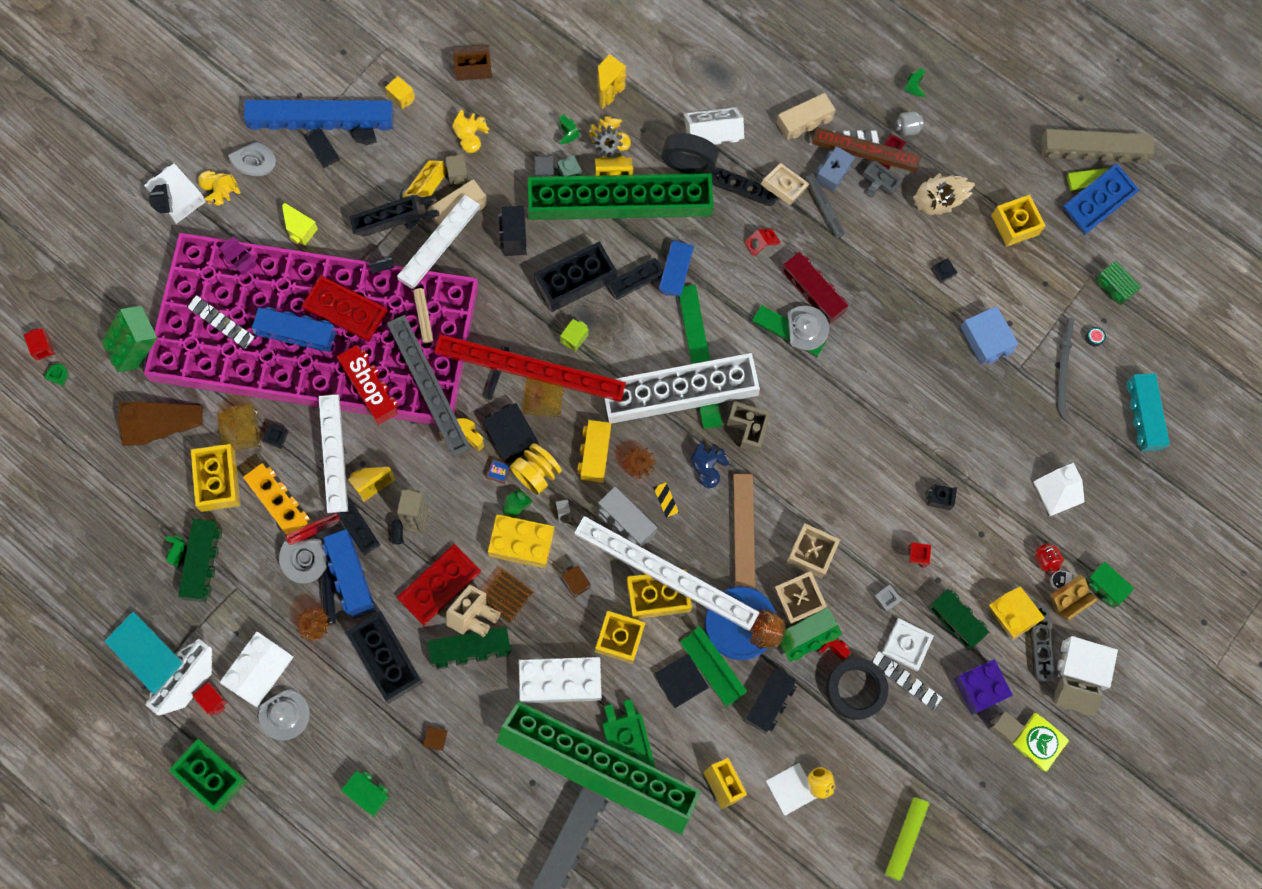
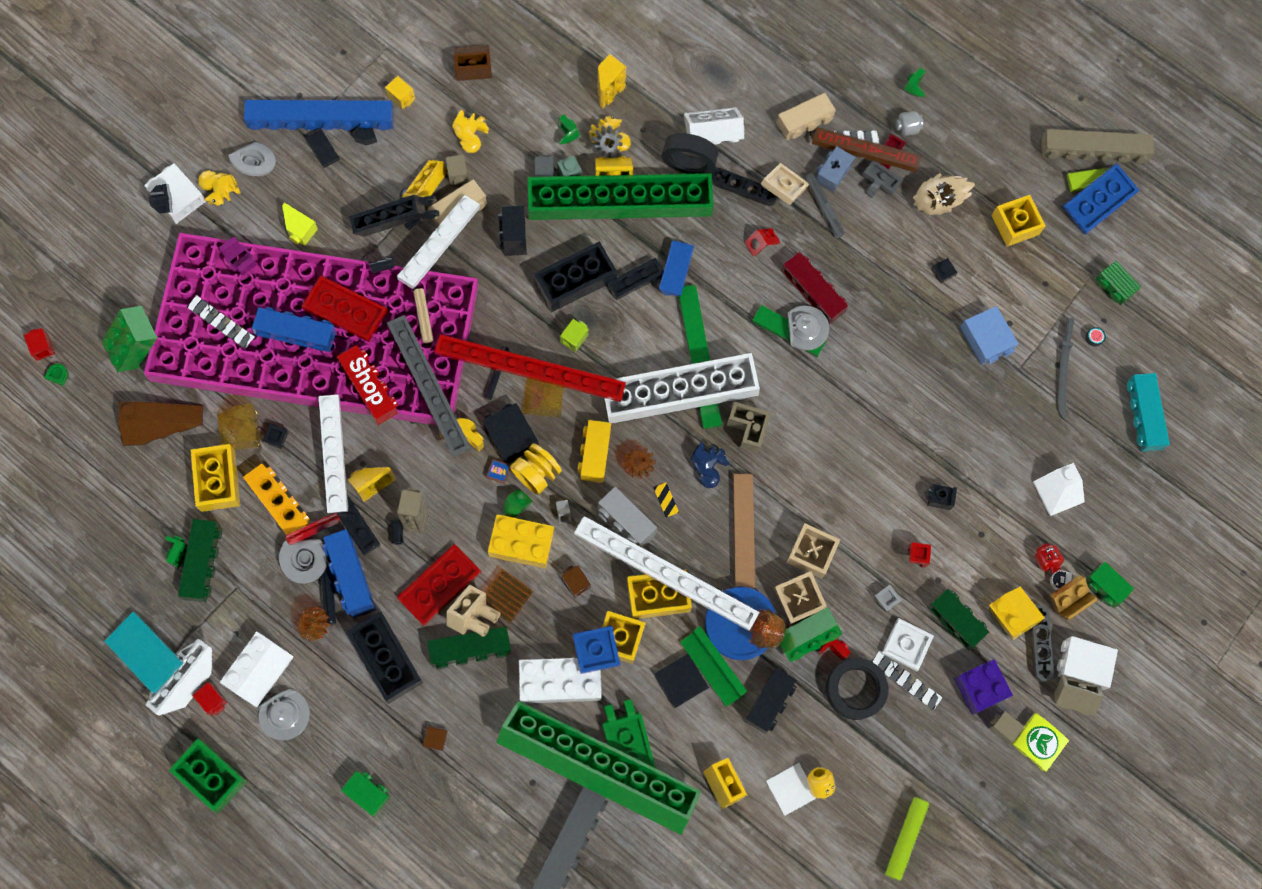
none -> blue tile [573,626,620,674]

